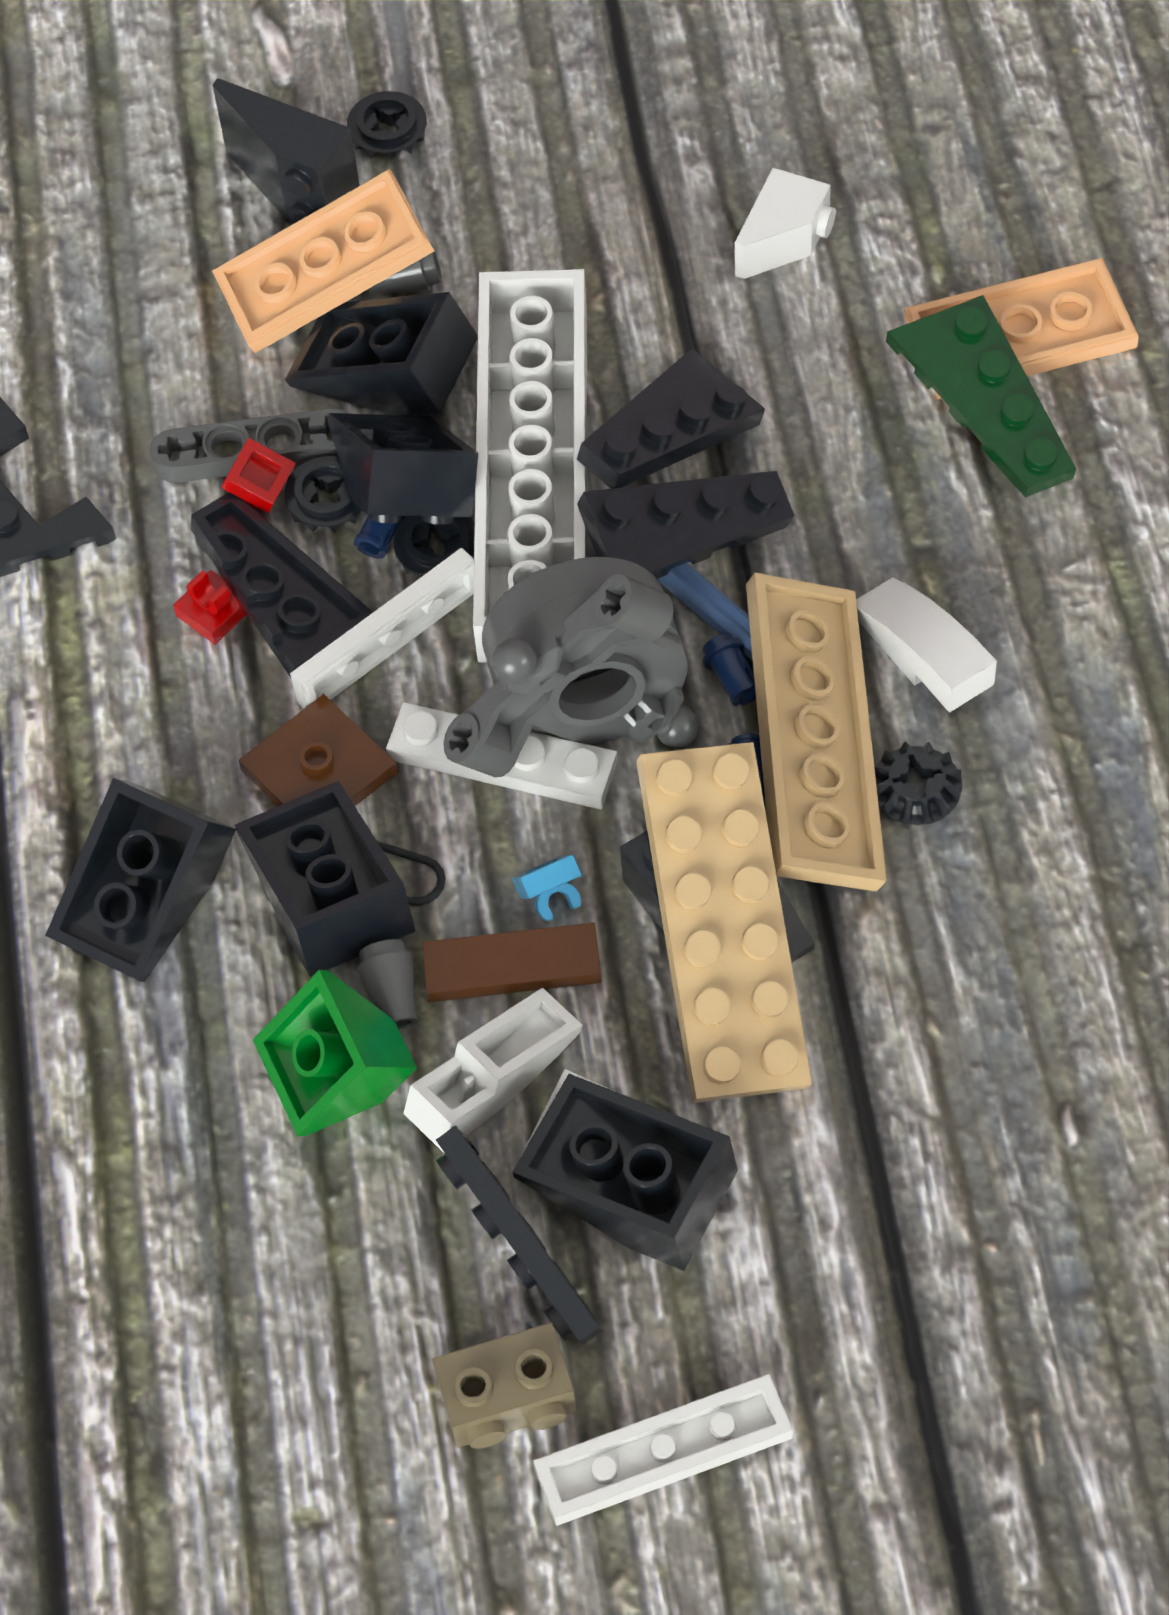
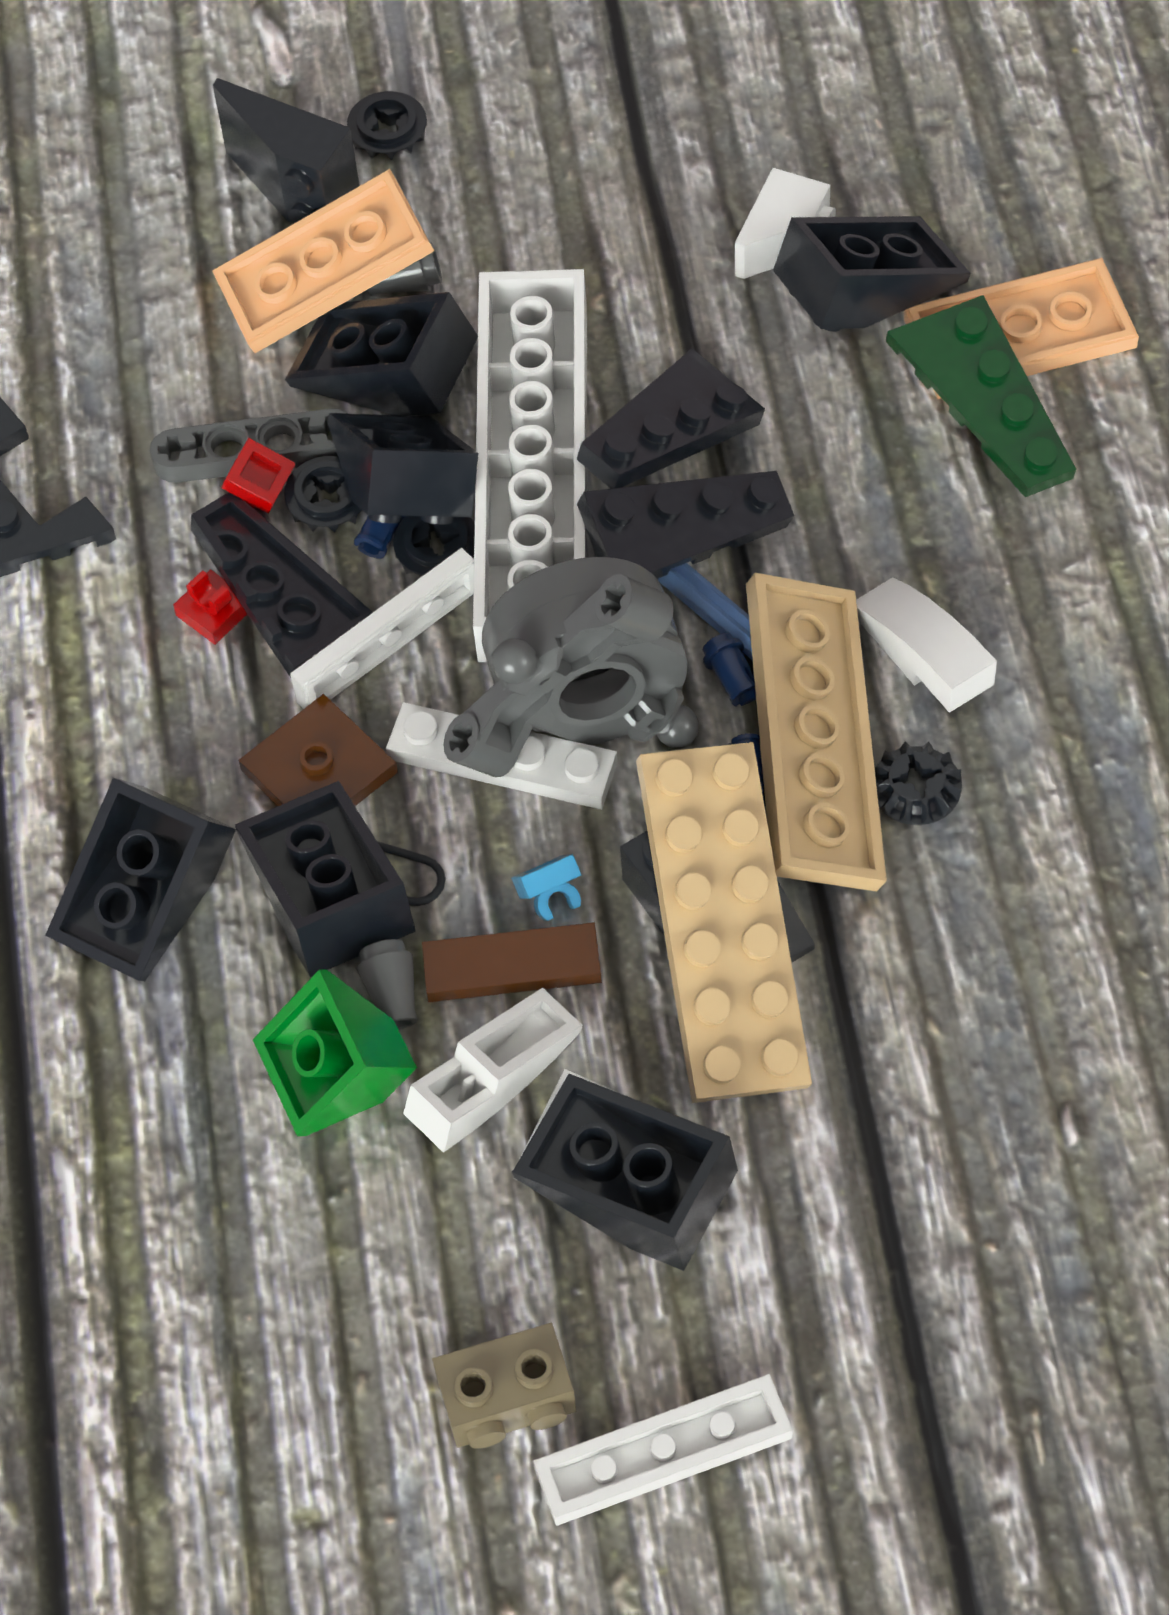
black wing [436,1125,604,1345] -> none
none -> black slope [773,216,971,332]

